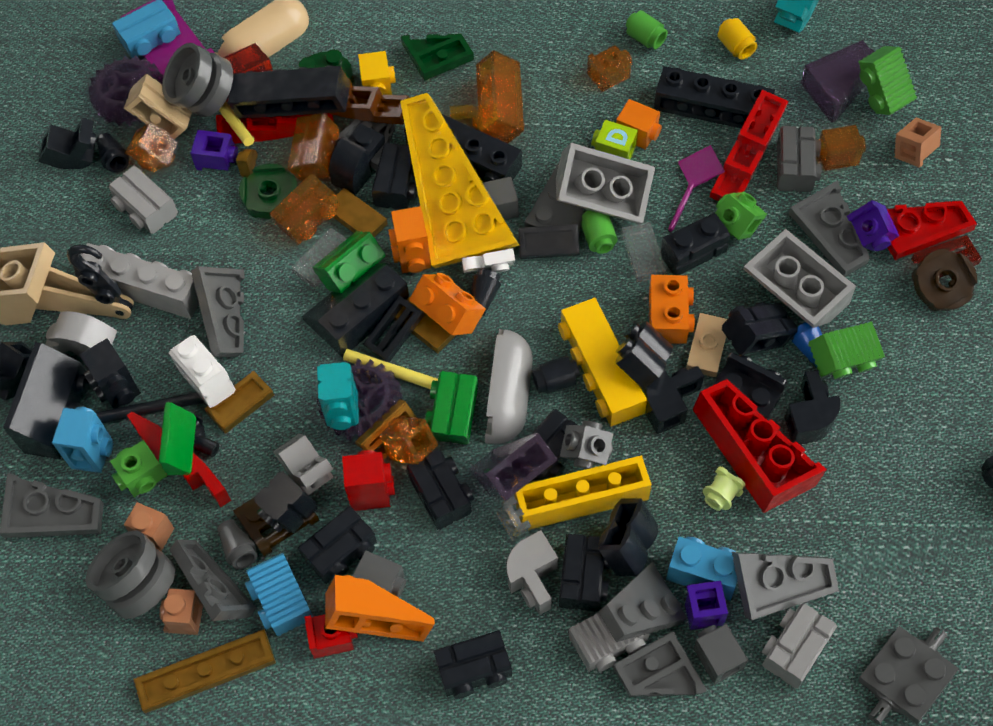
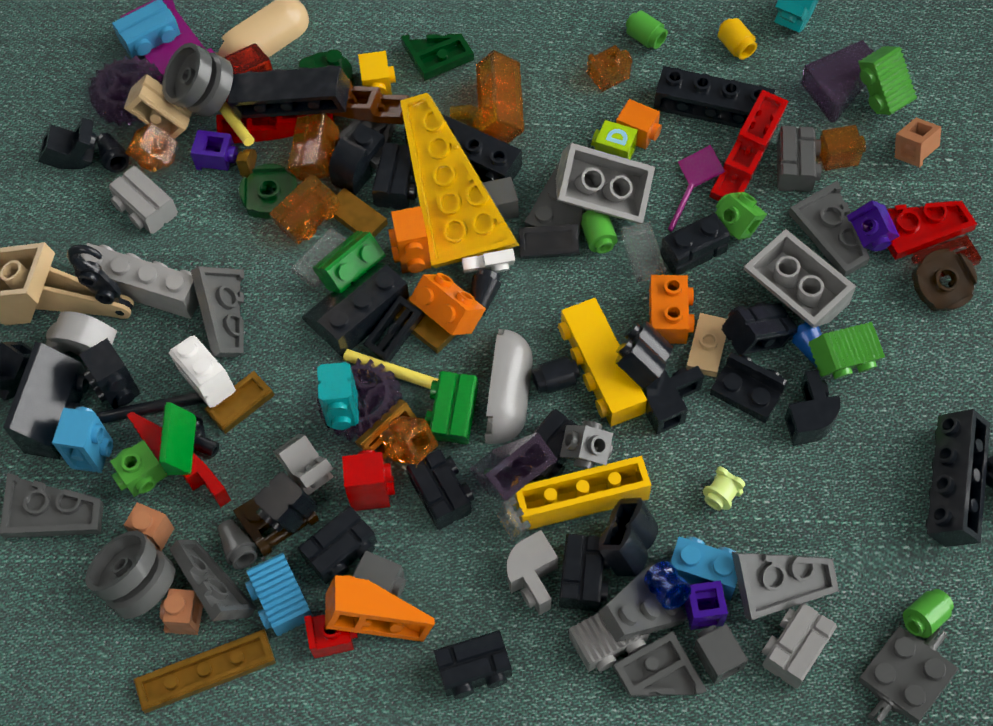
red wedge [693,379,827,513] -> none
none -> clear blue wheel [644,561,691,610]
none -> bright green brick [903,589,954,638]
none -> black brick [926,409,990,547]

